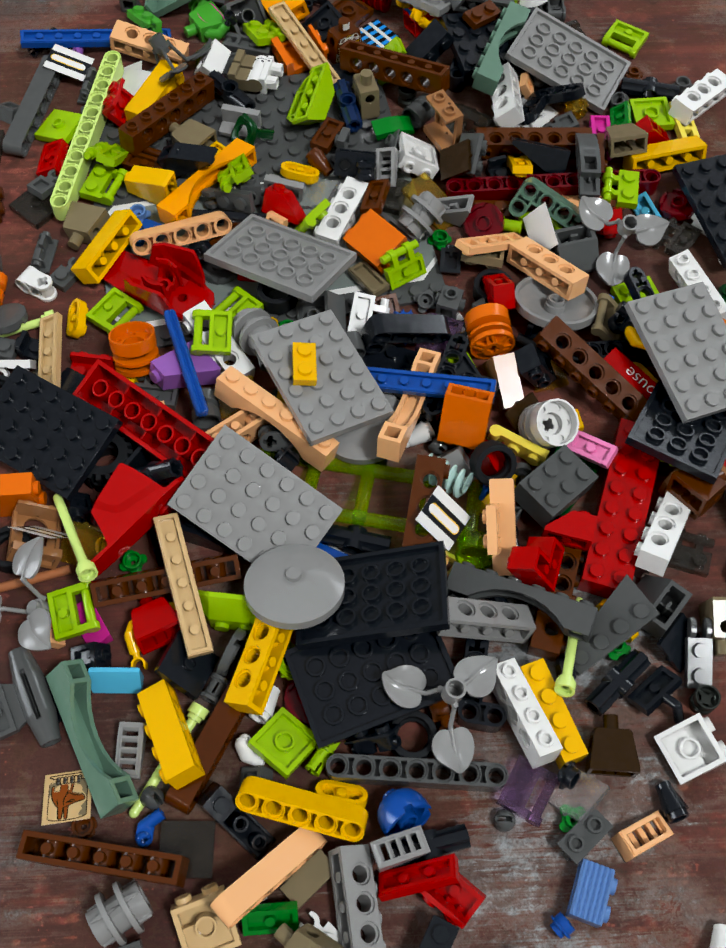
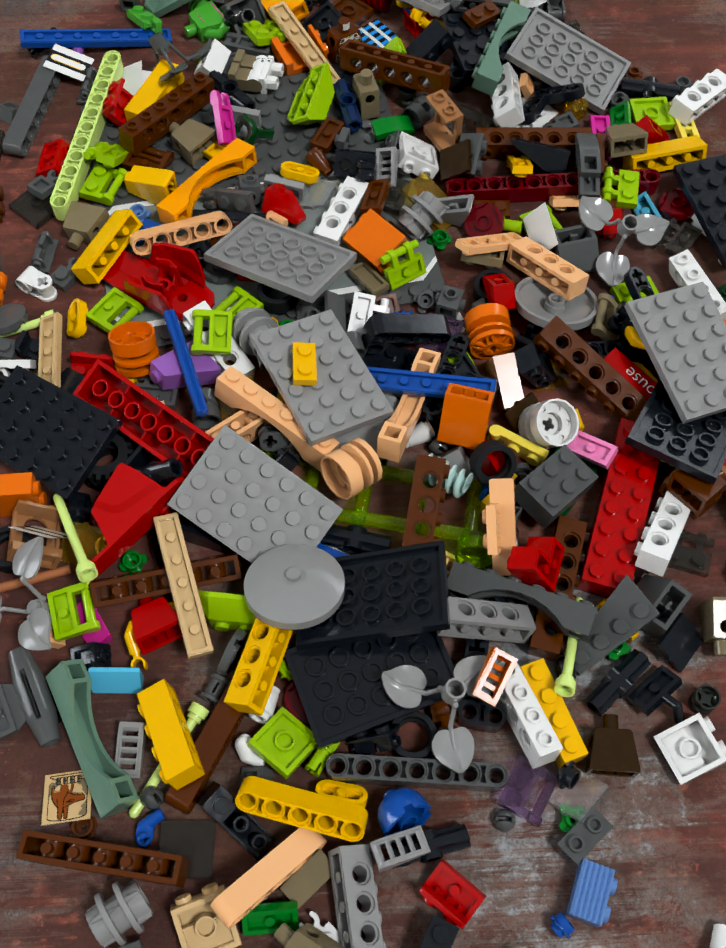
lime plate [34,109,82,144] -> none
light nougat brick [110,19,189,65] -> none
black plate [153,629,220,701] -> none
black slope [156,142,218,177] -> none
lime plate [217,153,254,193] -> none
lime plate [295,198,331,233] -> none
red tile [378,853,460,902] -> none
sticker [415,485,471,551] -> none
black bracket [439,245,462,275] -> none
black bracket [486,155,511,177] -> none
sand green beam [509,177,581,228] -> none
red slope [541,510,597,551] -> none
lime plate [601,19,649,59] -> none
light nougat slope [611,810,674,862] -> none
black cone [655,781,689,824] -> none
hinge [684,617,713,689] -> none
none -> dark pink hinge [209,90,237,146]
none -> light nougat wheel [320,438,383,500]
none -> slope [471,647,518,707]

